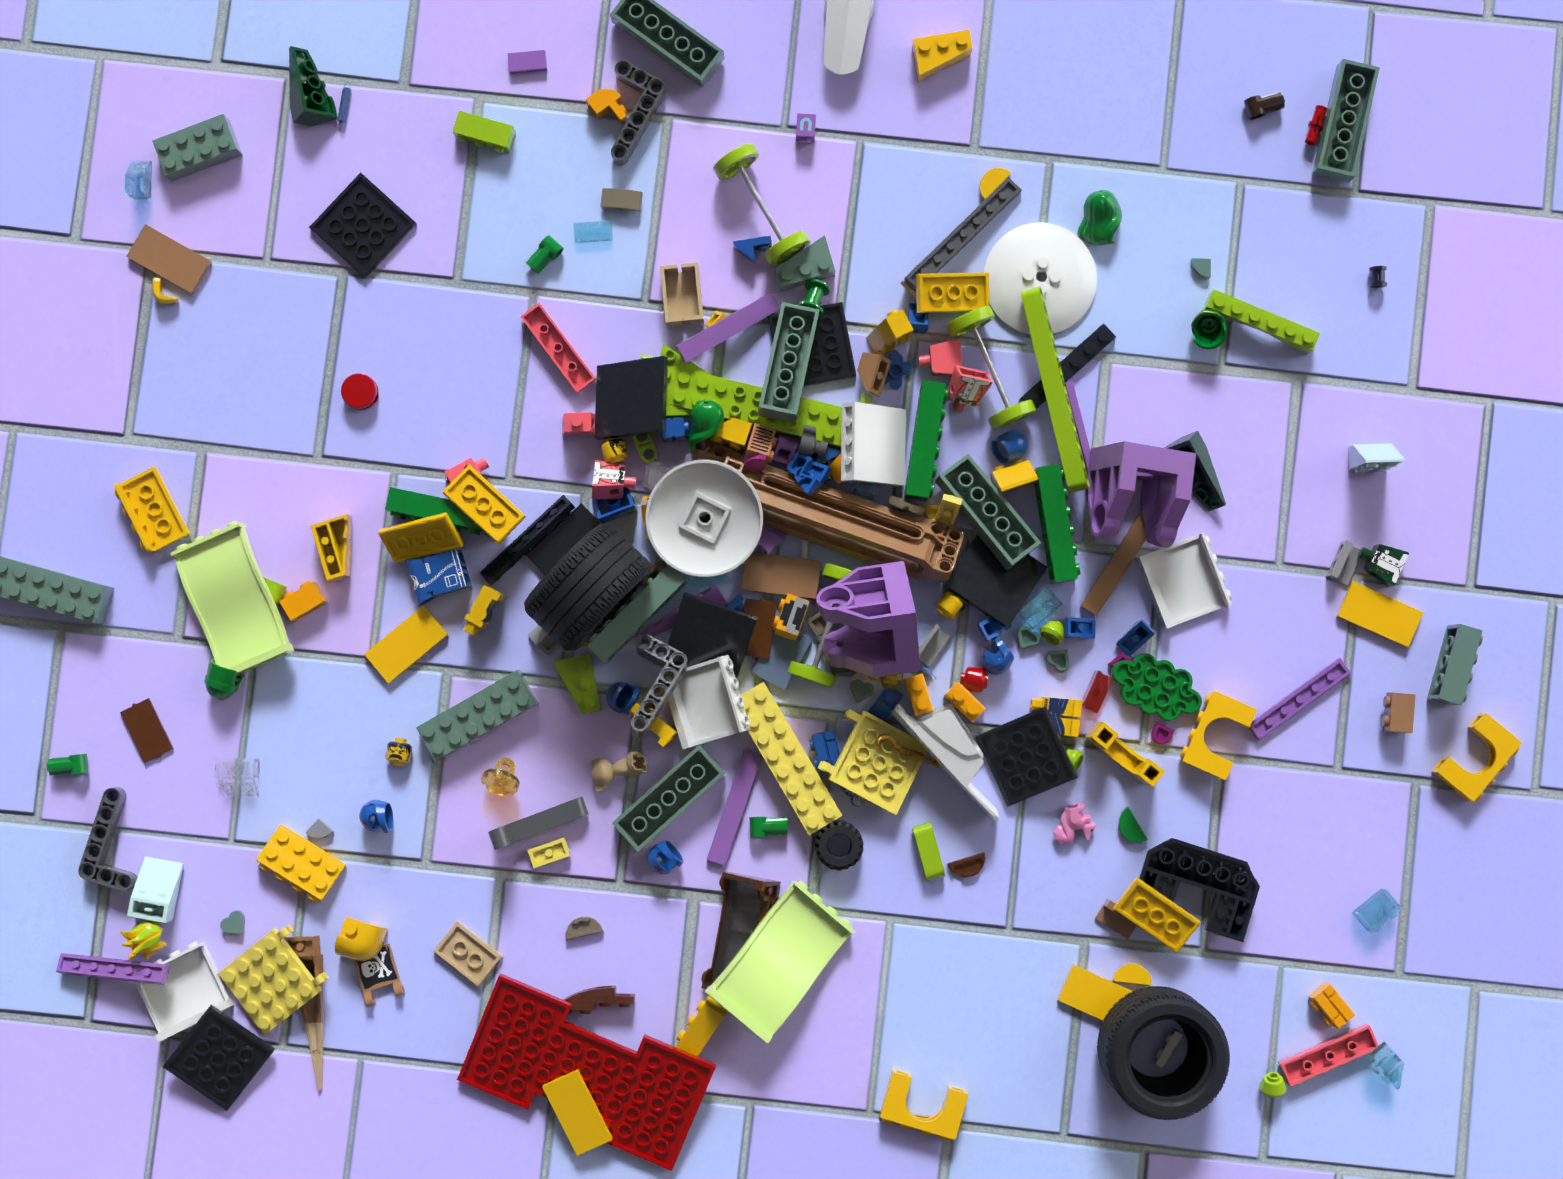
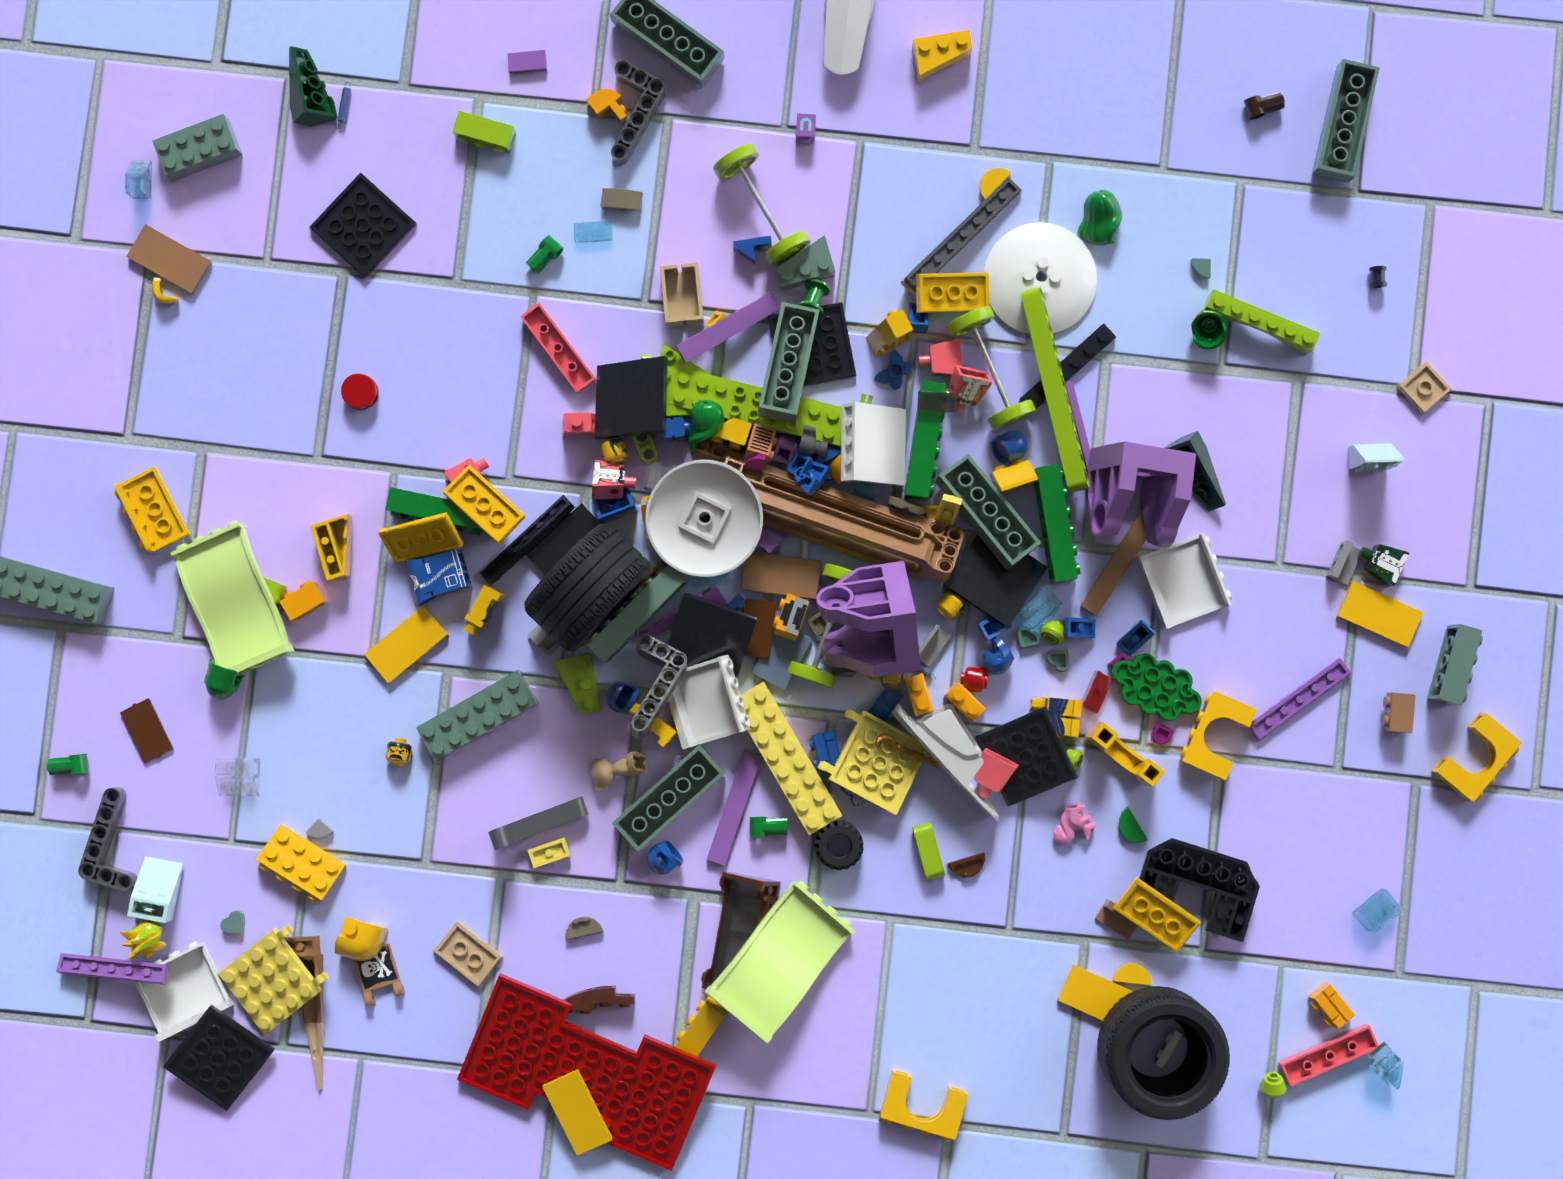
blue helmet [359,800,393,833] -> none
clear yellow tile [481,758,520,796] -> none
sand green tile [850,680,875,703] -> none
medium nougat slope [857,352,891,397] -> none
red pin [1304,105,1328,146] -> none
none -> clear smoke tile [917,391,957,413]
none -> coral torso [974,748,1019,798]
none -> tan tile [1397,361,1452,415]

